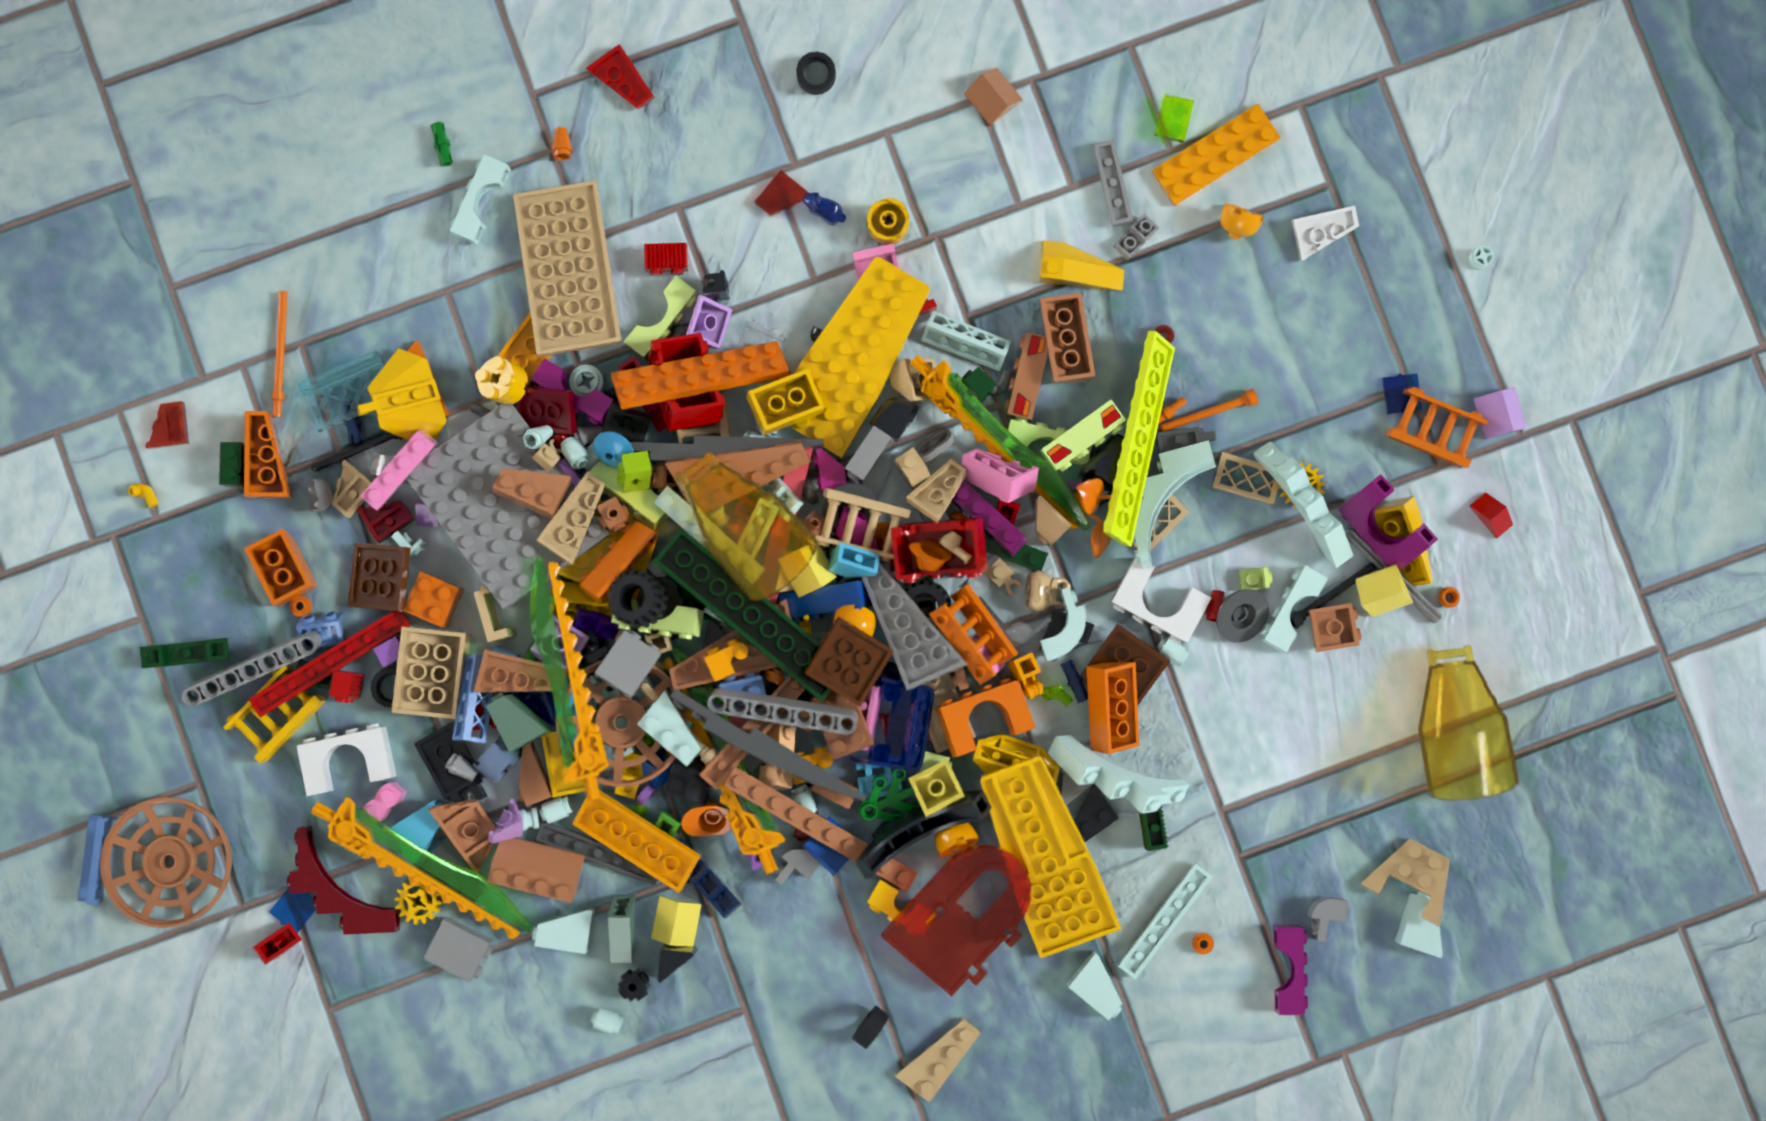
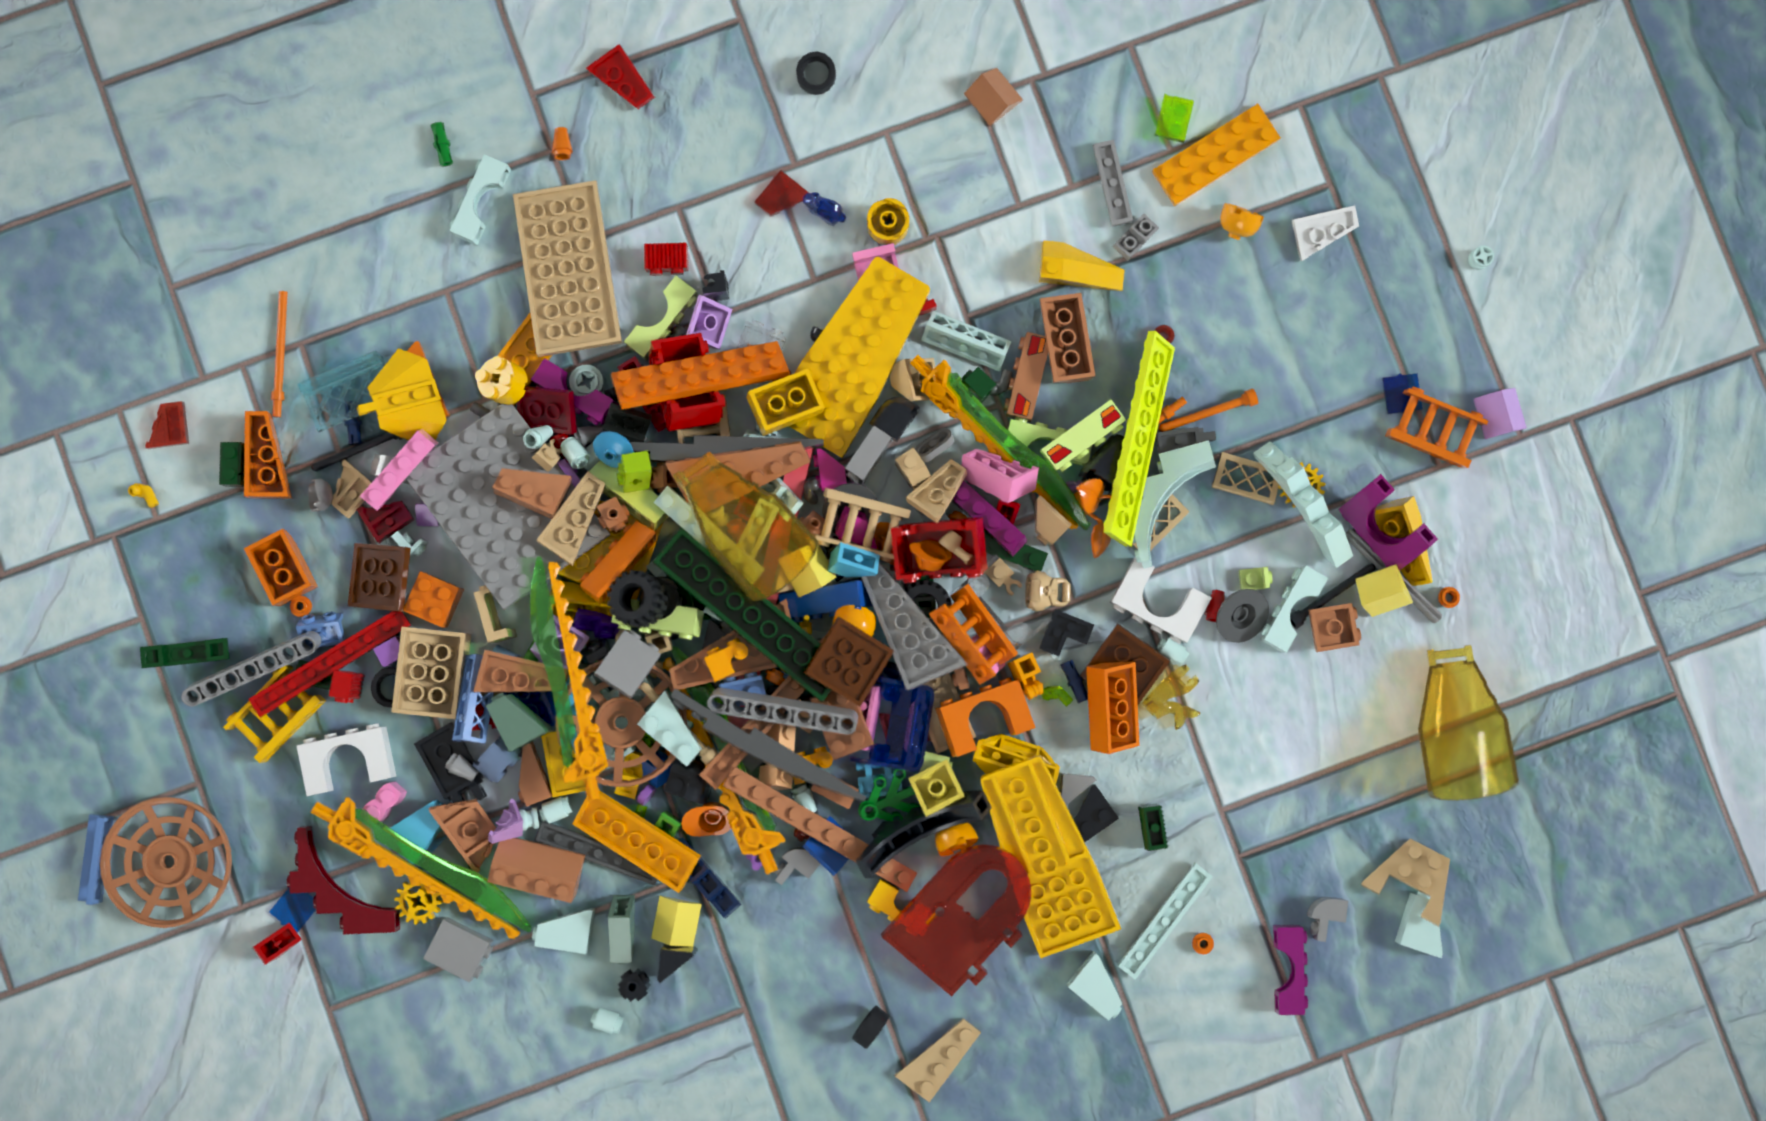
light aqua arch [1039,587,1086,661] -> none
light aqua arch [1048,735,1189,814] -> none
red slope [1469,493,1513,539] -> none
none -> clear yellow piece [1142,664,1201,730]

